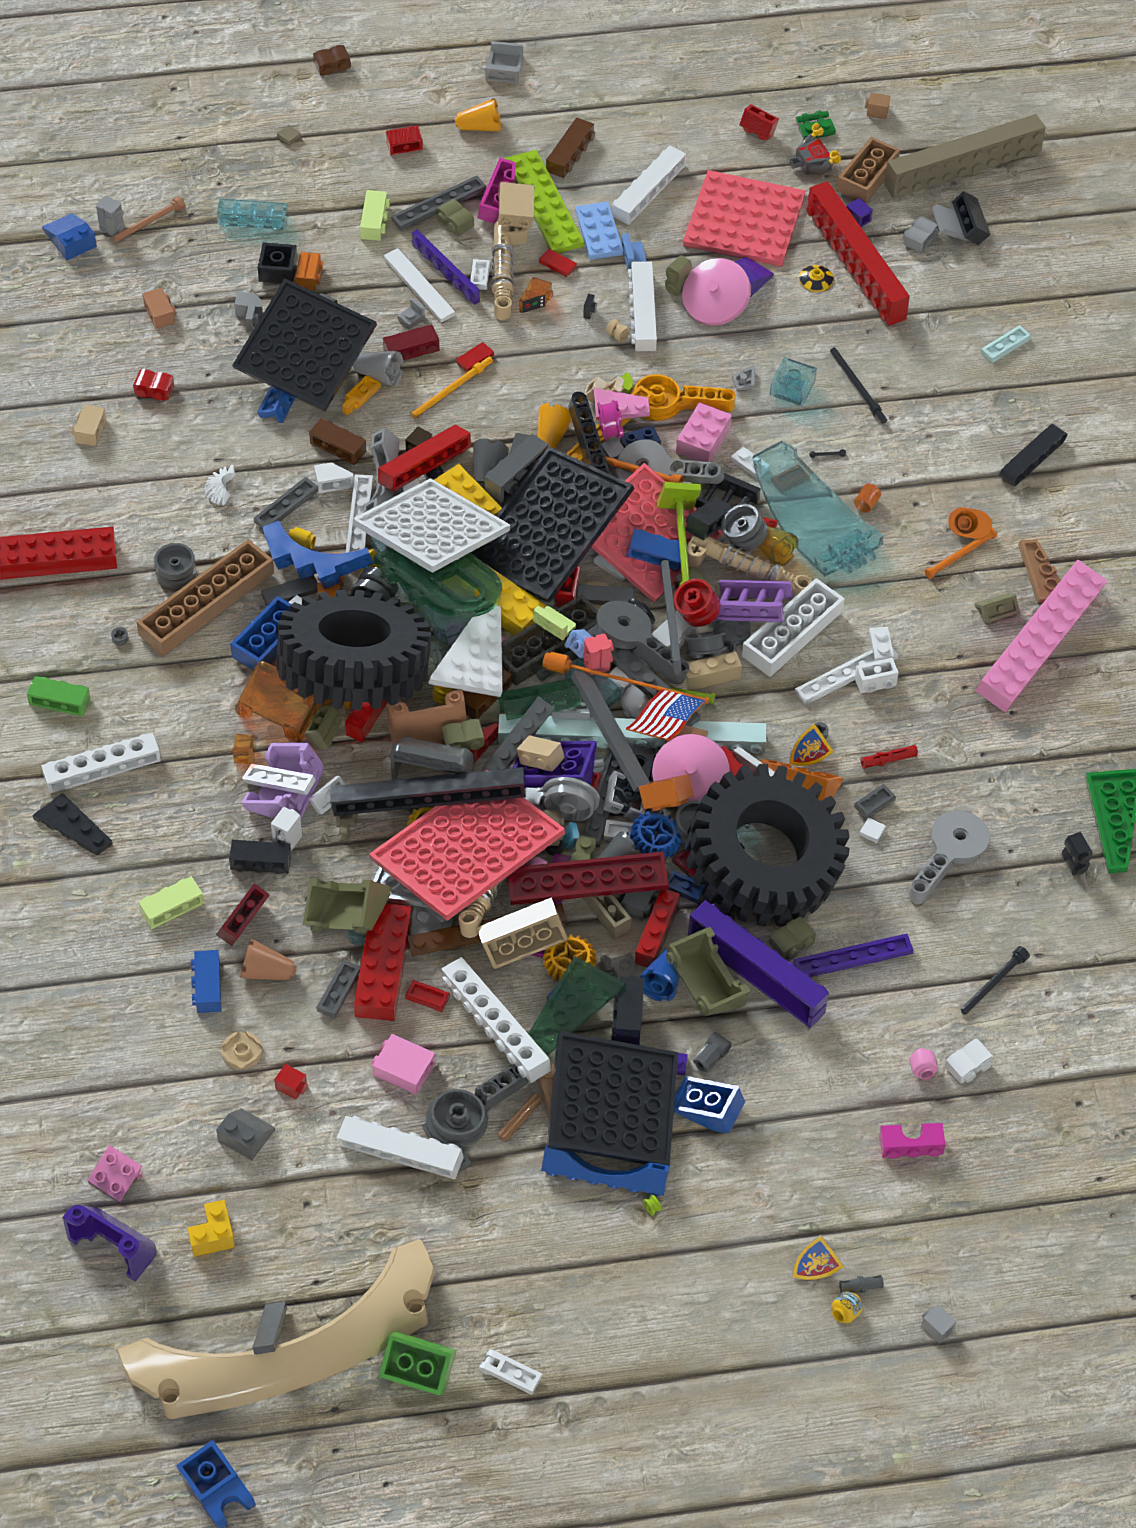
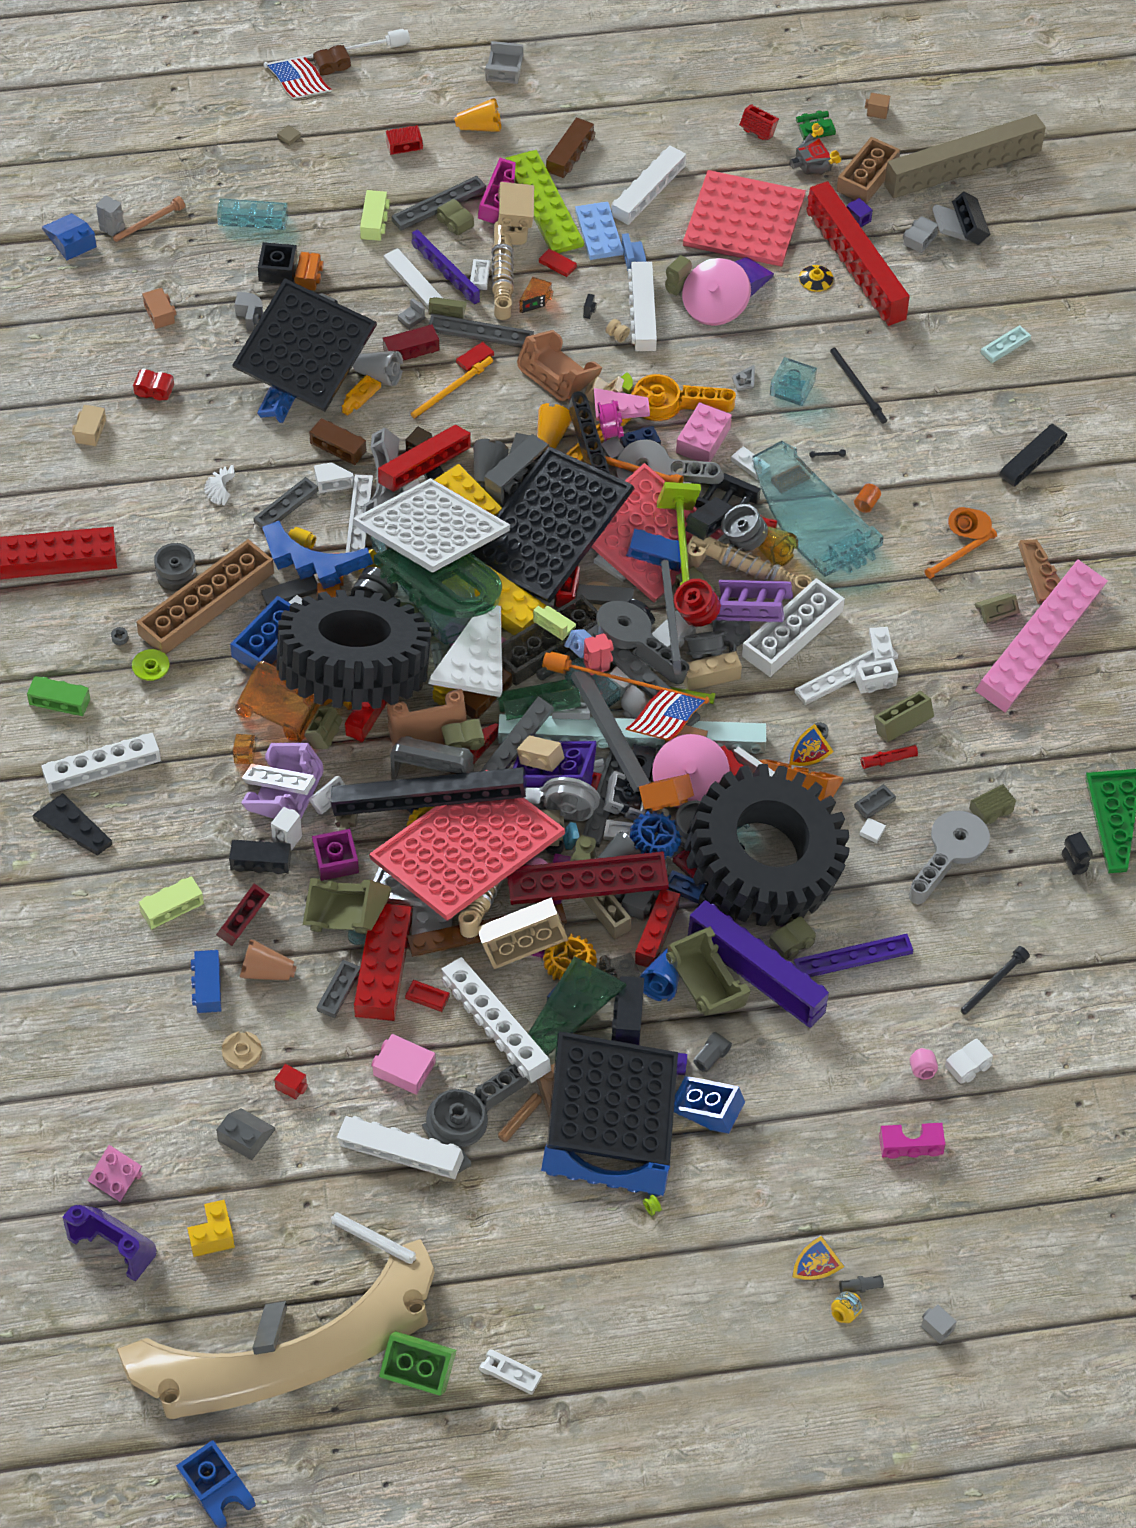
none -> lime dish [132,649,170,681]
none -> flag [264,29,410,99]
none -> magenta brick [312,829,359,881]
none -> white axle [331,1212,416,1264]
none -> olive panel [429,297,467,319]
none -> dark grey tile [429,314,534,348]
none -> nougat windscreen [517,330,603,401]
none -> olive brick [874,691,934,742]
none -> olive brick [969,784,1016,824]

